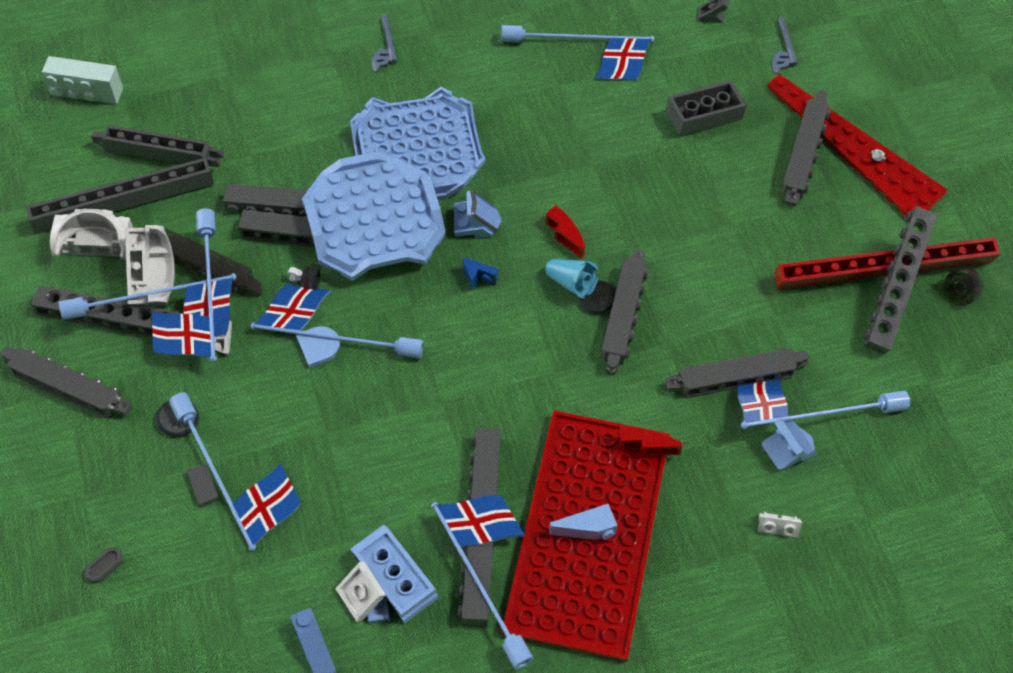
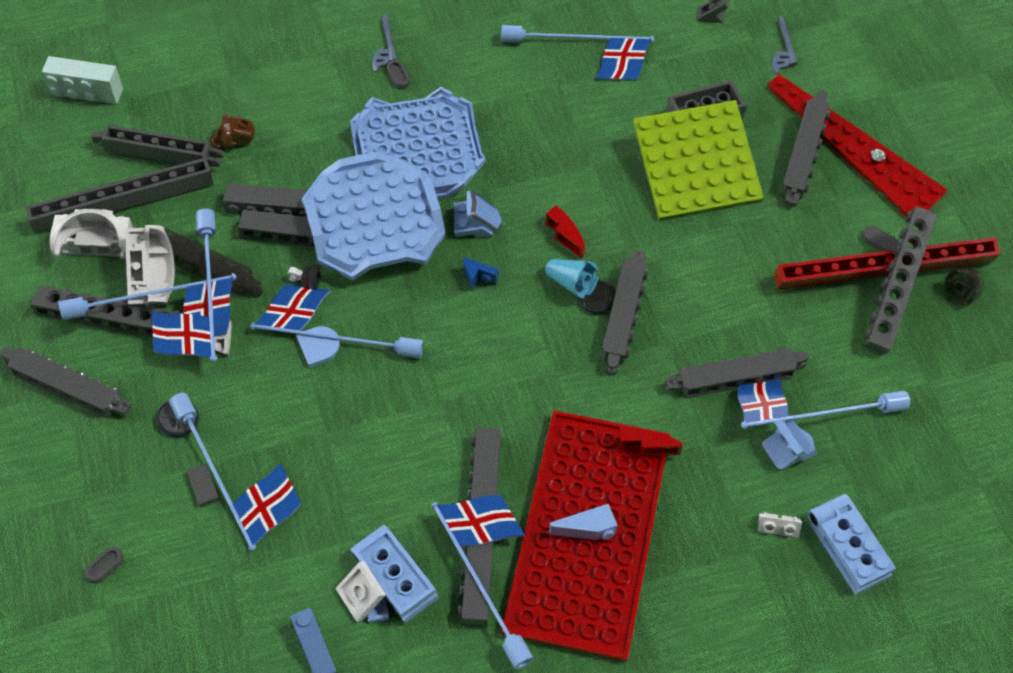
none -> reddish brown head [210,115,255,150]
none -> dark grey tile [387,60,410,89]
none -> lime plate [633,100,764,220]
none -> light blue hinge [808,494,896,595]
none -> dark grey tile [863,226,899,251]

